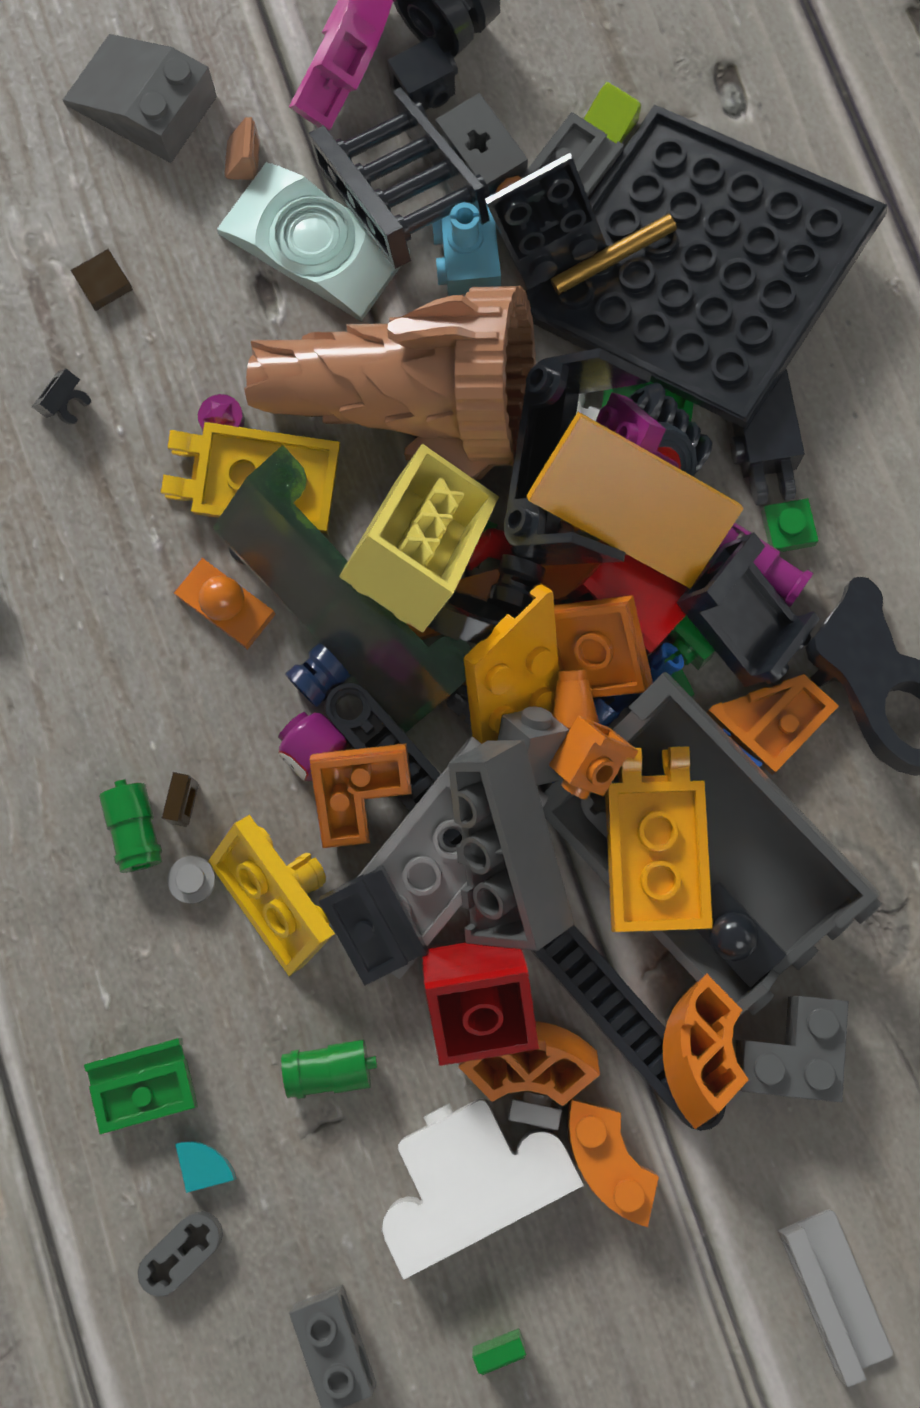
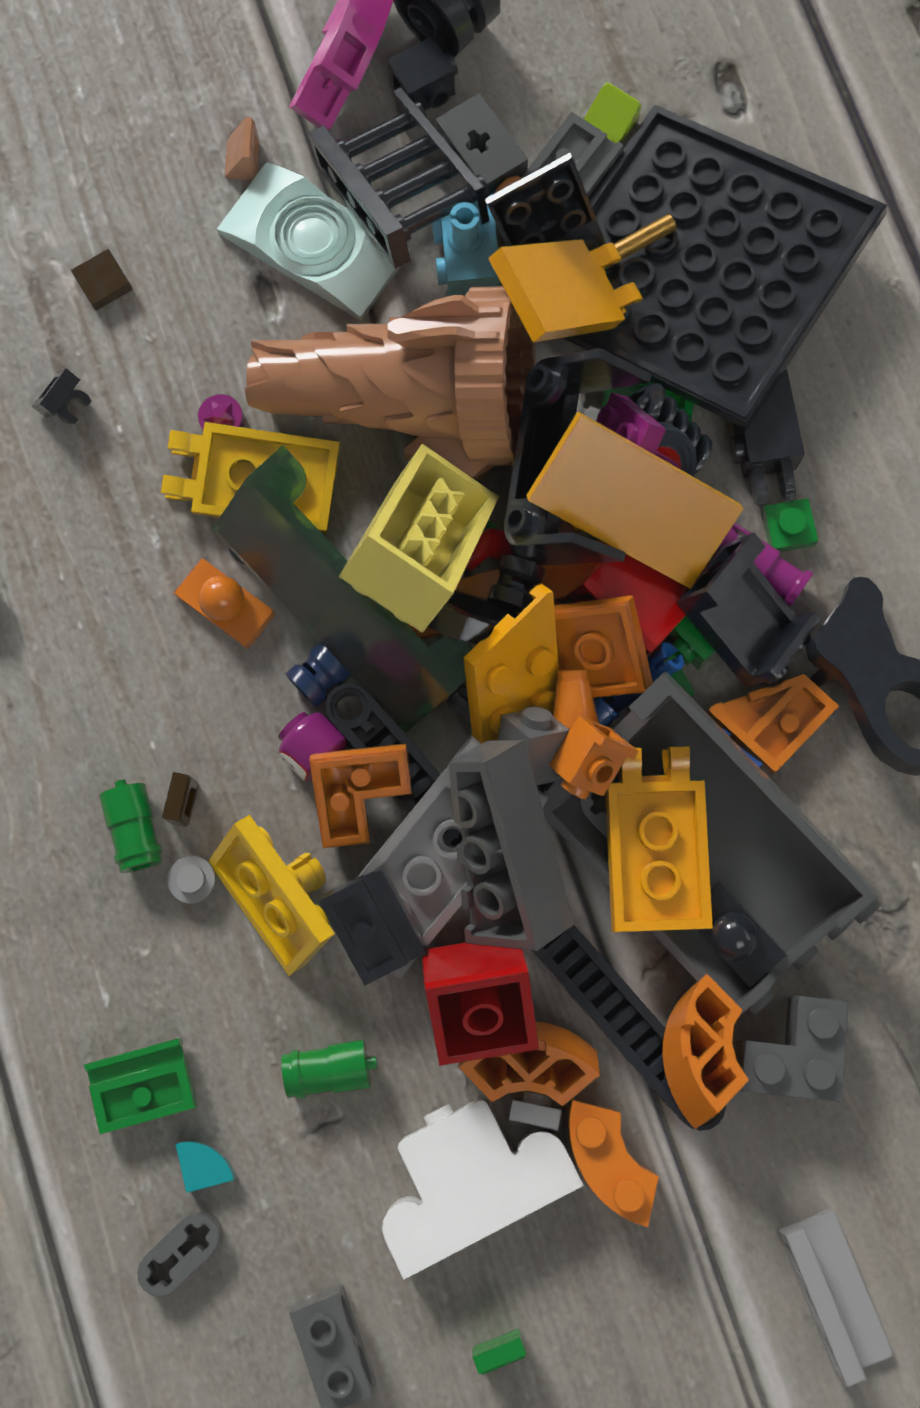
dark grey slope [63,34,217,163] -> none
none -> light orange tile [488,239,643,343]

